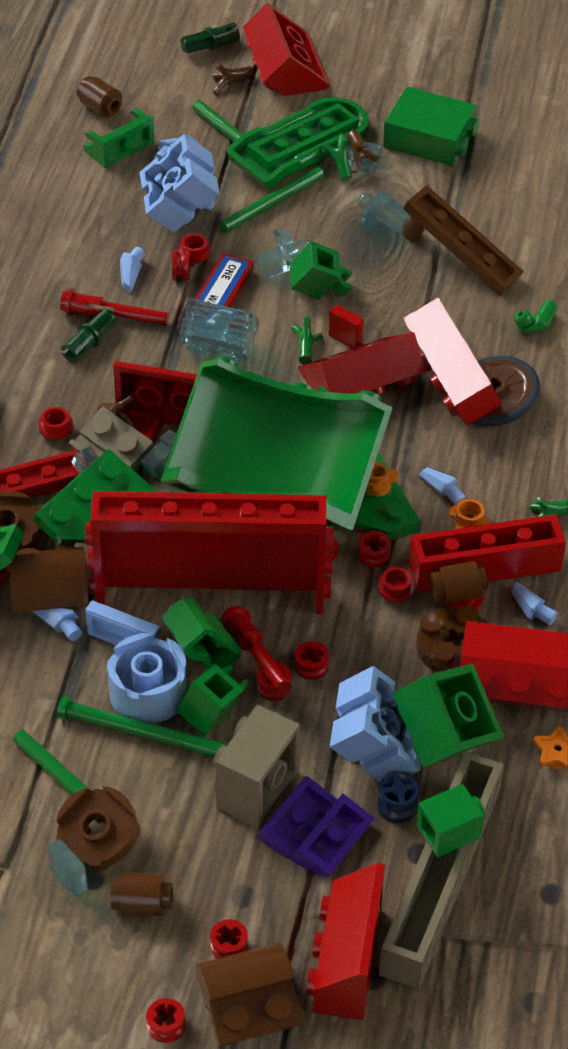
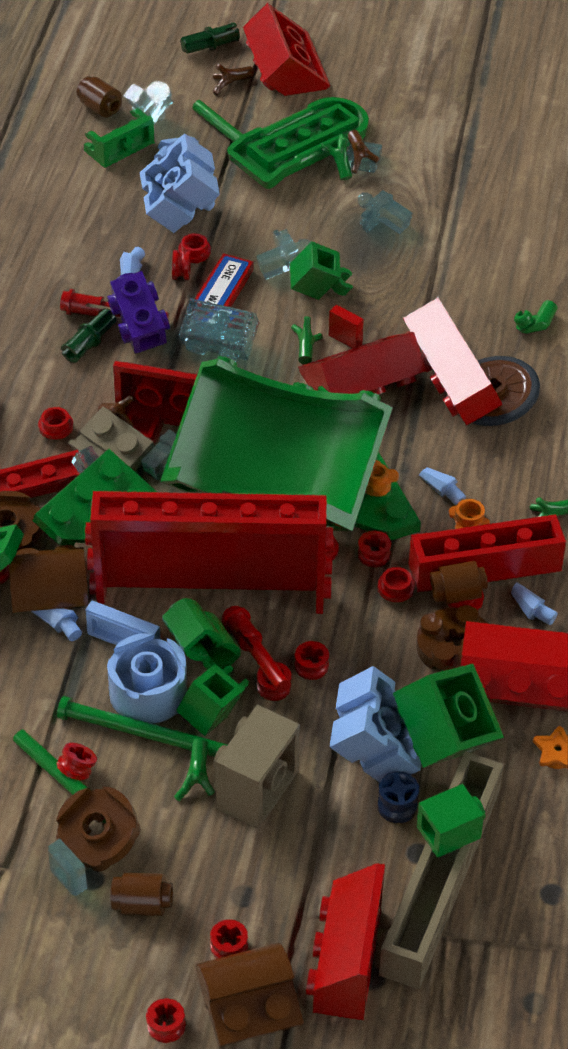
green bar [219,167,324,233] -> none
dark purple slope [257,775,375,878] -> none
green brick [383,87,479,166] -> none
reddish brown piece [402,185,524,296] -> none
none -> red bush [56,743,97,780]
none -> dark purple brick [107,271,170,354]
none -> clear light blue piece [123,81,173,124]
none -> green bar [174,739,215,801]

